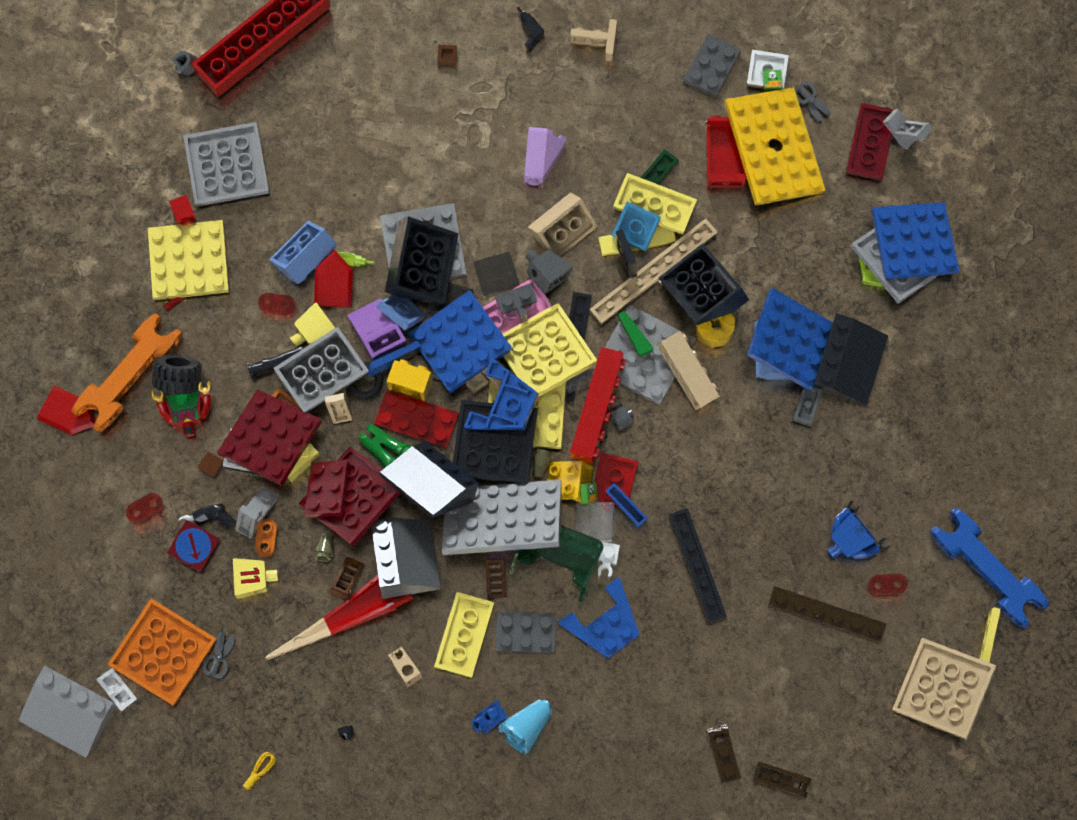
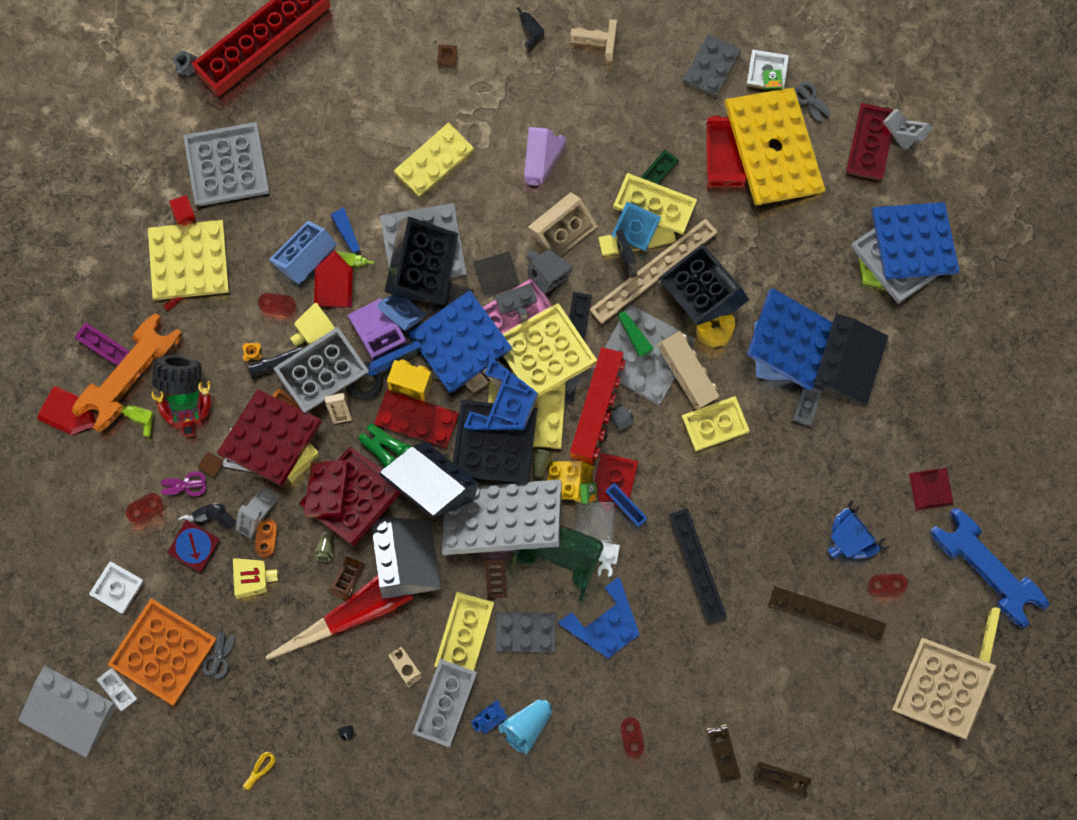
none -> magenta plate [74,322,130,366]
none -> white plate [89,561,144,615]
none -> lime piece [122,405,155,438]
none -> magenta piece [160,471,207,497]
none -> light orange plate [242,343,262,362]
none -> blue piece [330,207,361,255]
none -> light yellow plate [394,122,474,199]
none -> light grey plate [413,659,478,747]
none -> clear red plate [620,717,645,758]
none -> light yellow plate [682,396,750,452]
none -> dark red piece [909,468,954,511]

